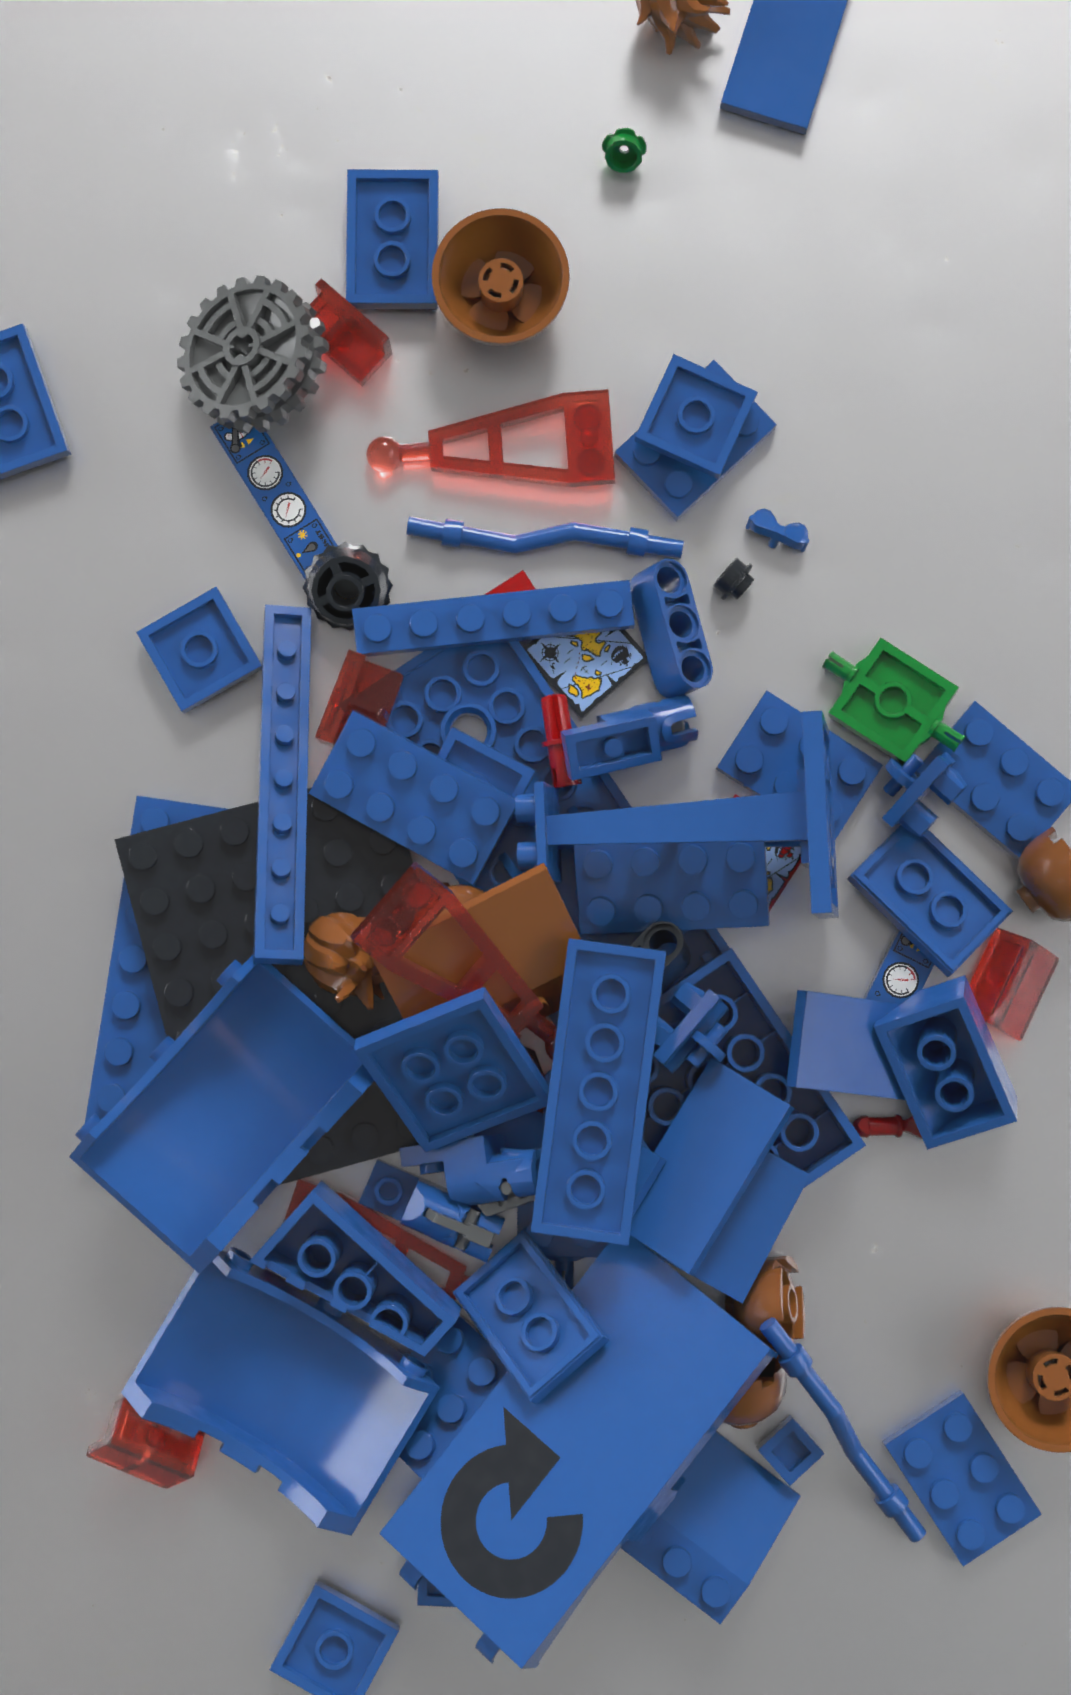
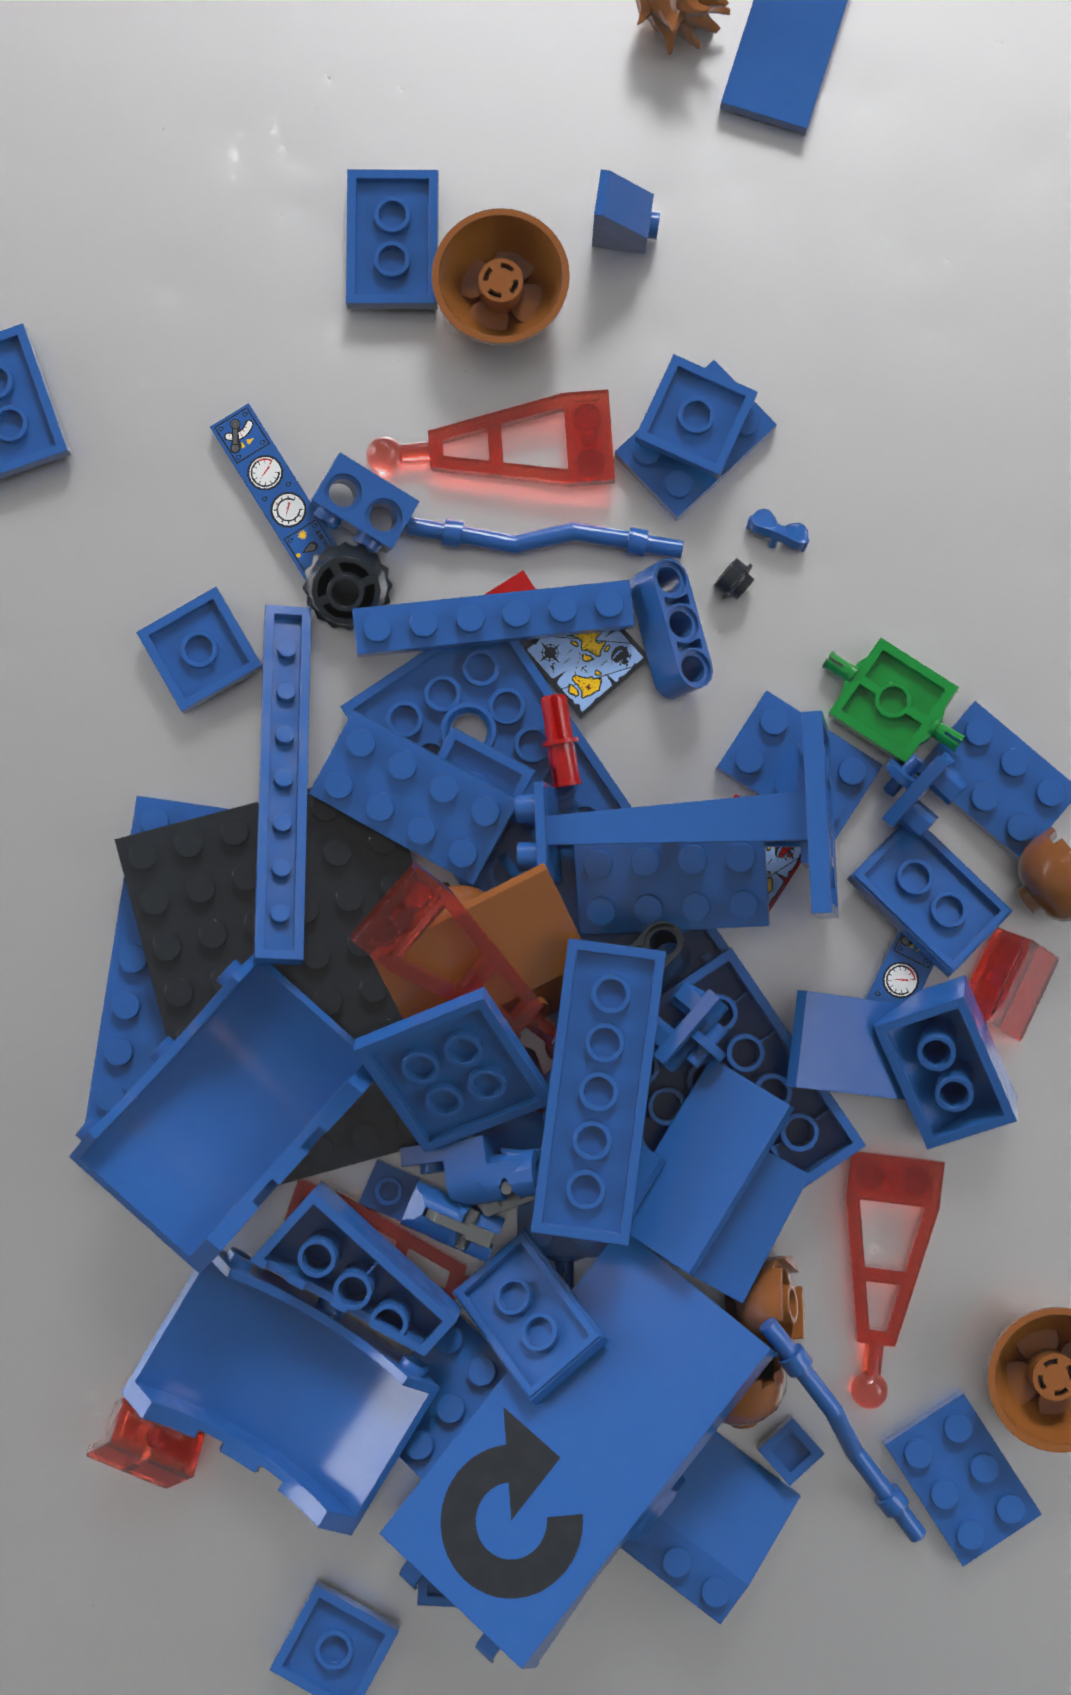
dark grey piece [177,275,329,434] -> none
dark orange hair [304,912,385,1010] -> none
clear red panel [310,278,393,387] -> none
clear red panel [315,649,404,747] -> none
blue plate [560,695,698,781] -> none
green plate [602,128,647,173] -> none
red piece [852,1114,922,1139] -> none
none -> blue brick [308,452,420,553]
none -> blue slope [592,169,661,254]
none -> clear red plate [843,1150,945,1409]

